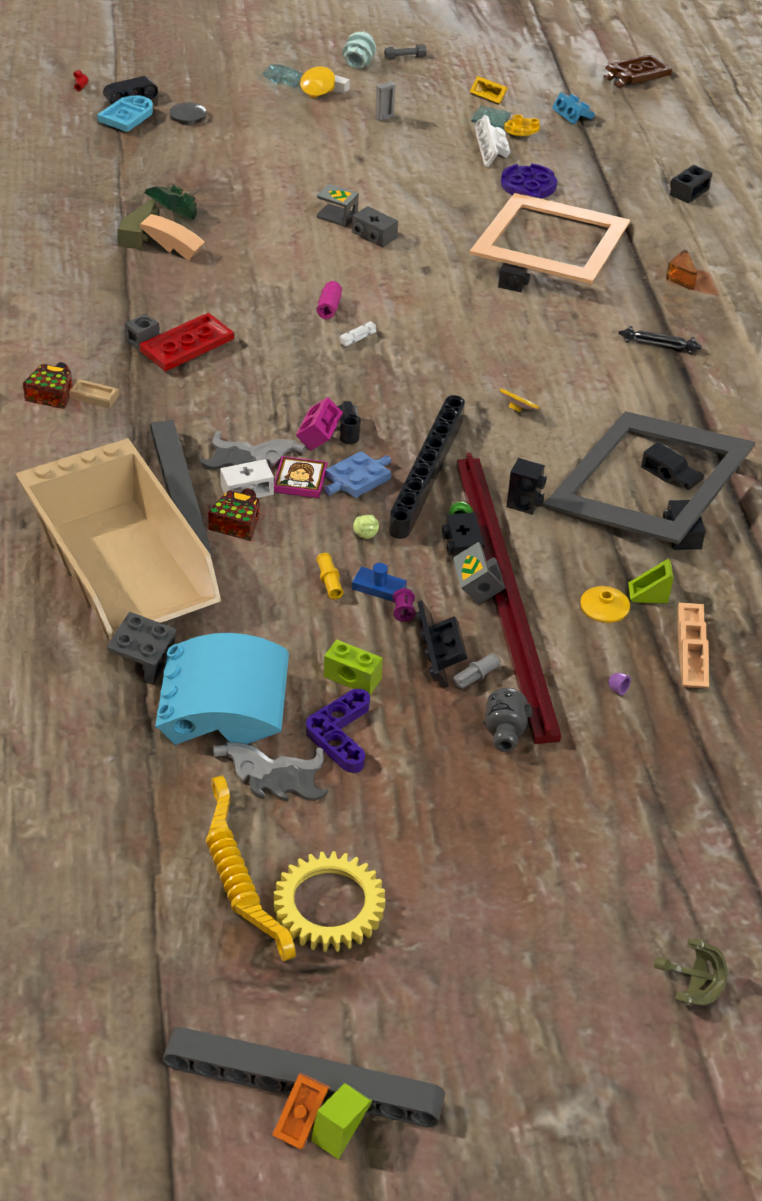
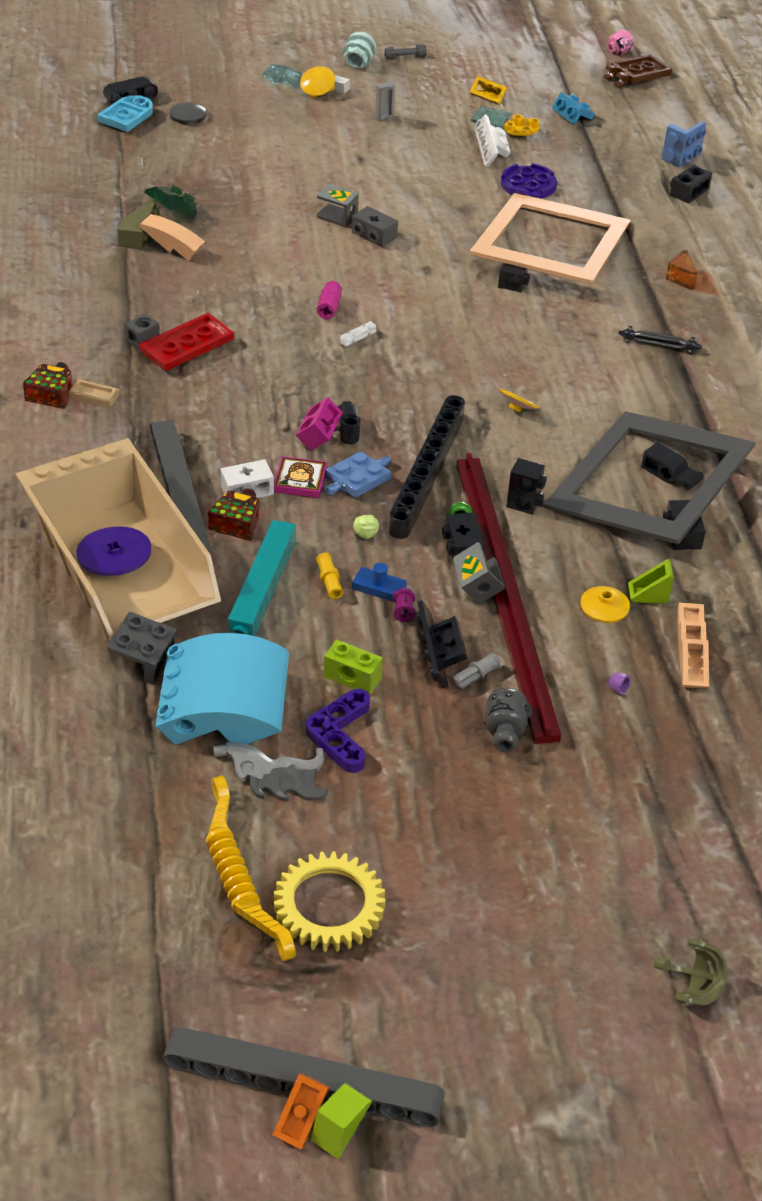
red arm [73,69,89,92] -> none
light grey piece [200,431,306,469] -> none
none -> dark purple piece [76,526,152,576]
none -> teal brick [228,520,296,636]
none -> bright pink head [608,30,634,55]
none -> medium blue bracket [661,121,706,168]

